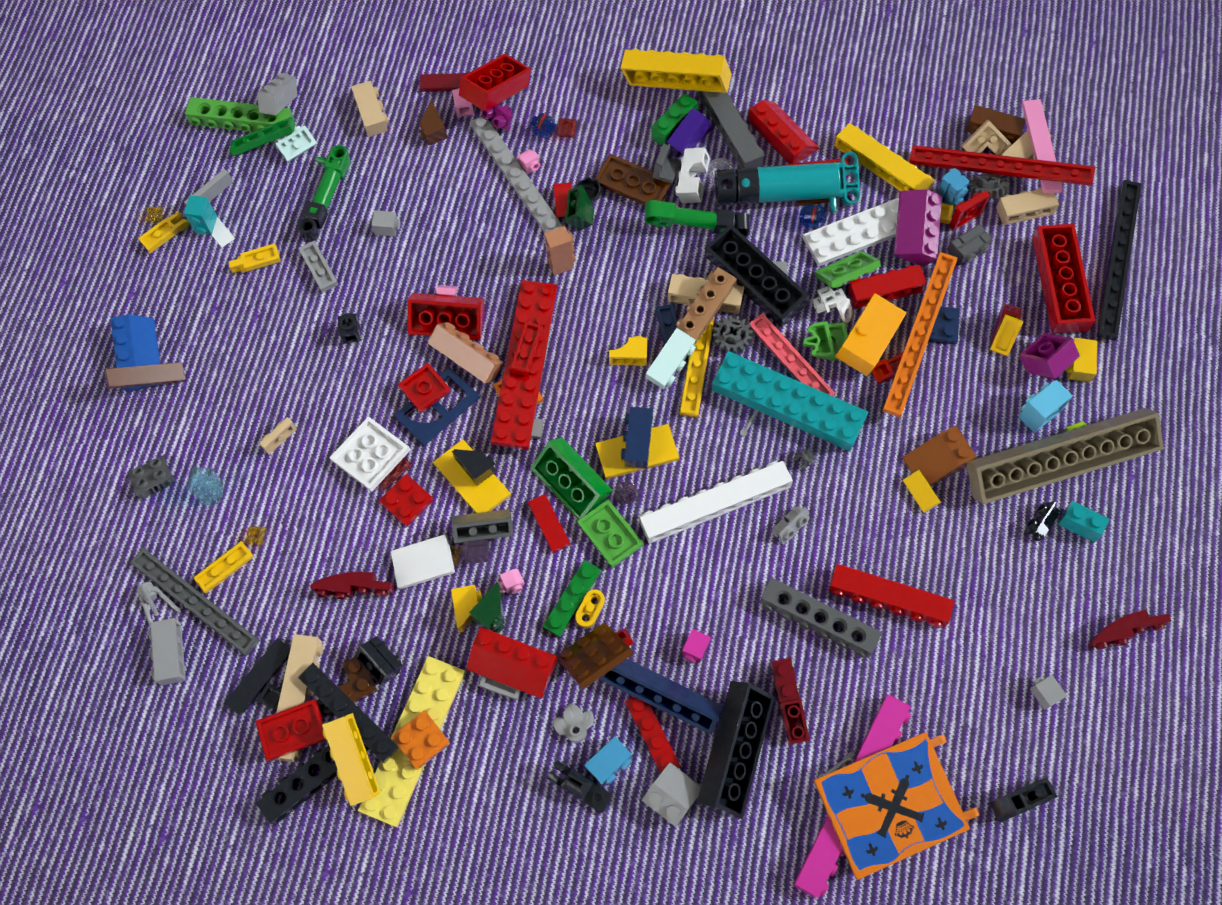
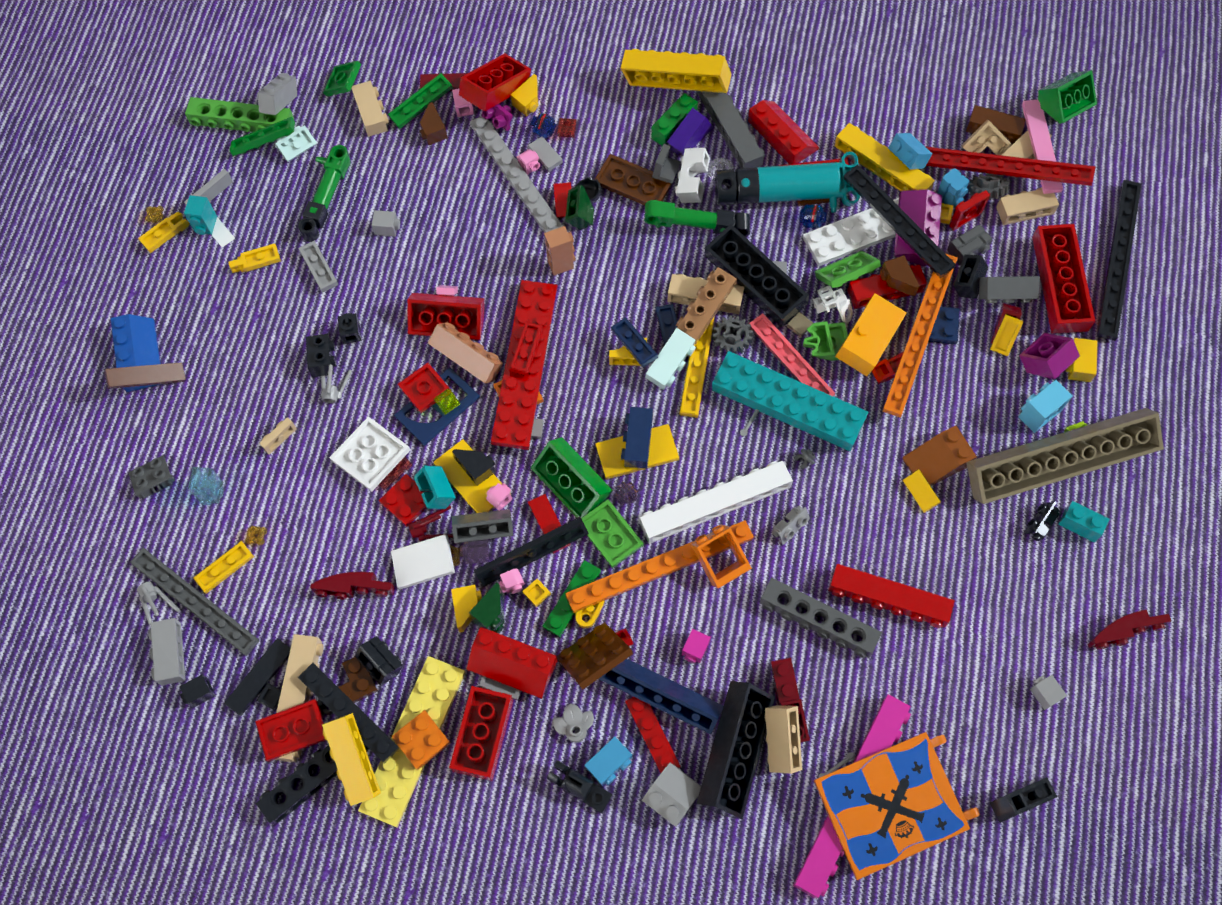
none -> black brick [180,674,216,708]
none -> black brick [306,333,337,378]
none -> light grey plant [321,364,352,403]
none -> green tile [323,60,362,97]
none -> green plate [388,73,453,129]
none -> dark red plant [409,505,453,541]
none -> teal piece [414,466,456,509]
none -> clear neon green tile [434,388,460,415]
none -> red brick [449,686,514,781]
none -> black plate [474,517,589,587]
none -> bright pink plate [486,483,512,510]
none -> yellow slope [511,74,538,117]
none -> yellow plate [522,578,551,607]
none -> light grey tile [528,136,563,171]
none -> orange plate [565,520,754,613]
none -> dark blue tile [610,317,658,368]
none -> orange window [691,524,752,589]
none -> tan brick [765,705,802,774]
none -> dark tan tile [787,312,813,338]
none -> black plate [844,164,955,279]
none -> reddish brown slope [880,256,919,296]
none -> dark azure brick [888,133,932,169]
none -> black brick [953,254,988,299]
none -> dark grey brick [979,276,1040,303]
none -> green slope [1038,70,1097,124]

